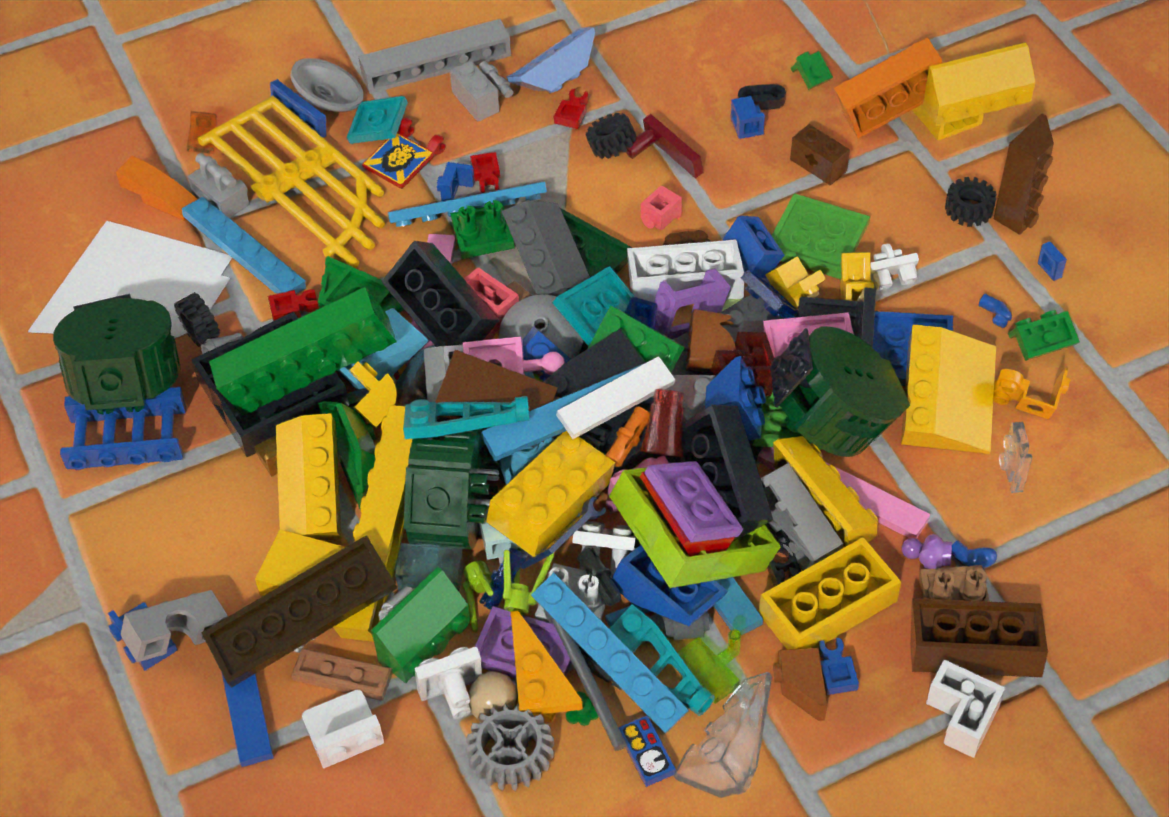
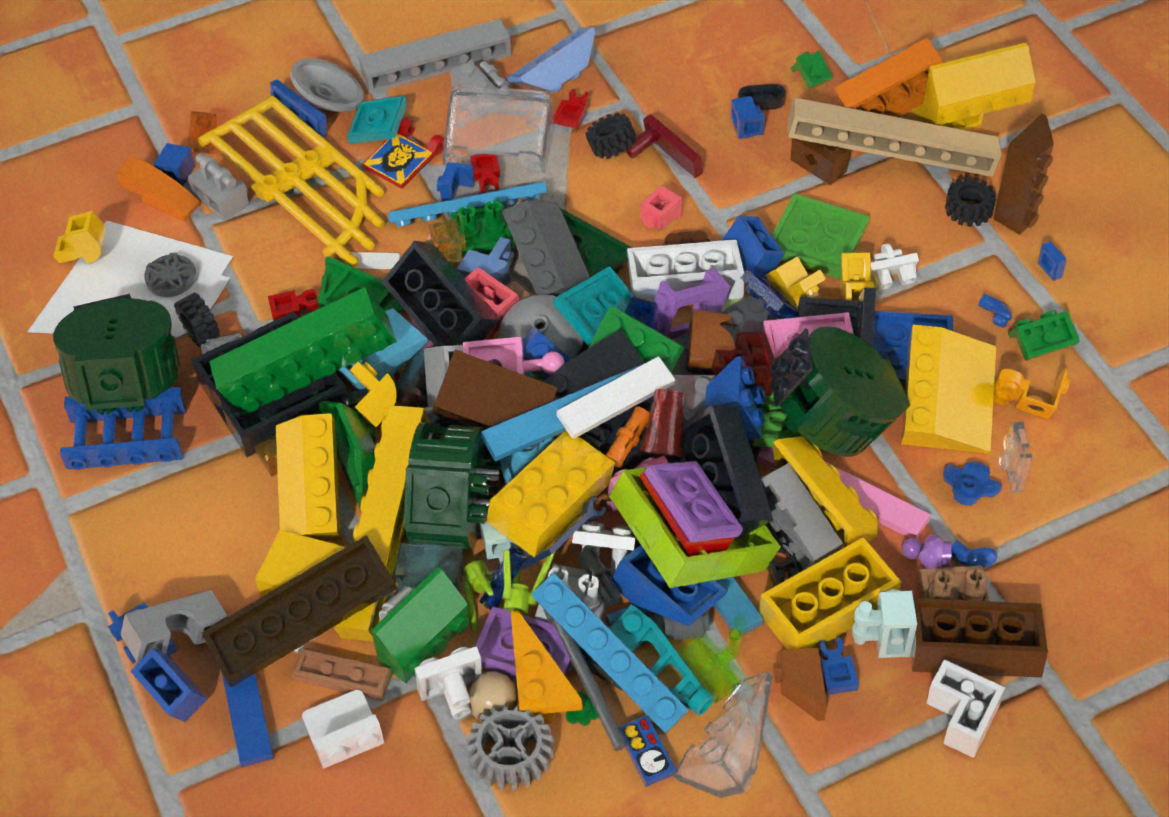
dark azure plate [182,197,306,294] -> none
teal plate [403,396,530,439] -> none
none -> yellow brick [53,211,106,264]
none -> blue brick [130,648,208,722]
none -> dark grey wheel [144,252,196,297]
none -> blue brick [154,143,195,186]
none -> white sticker [347,252,400,269]
none -> clear yellow brick [426,220,466,264]
none -> clear windscreen [442,85,554,173]
none -> medium blue brick [457,237,514,285]
none -> tan brick [787,97,1001,177]
none -> light aqua brick [852,589,917,658]
none -> blue plate [943,461,1002,505]

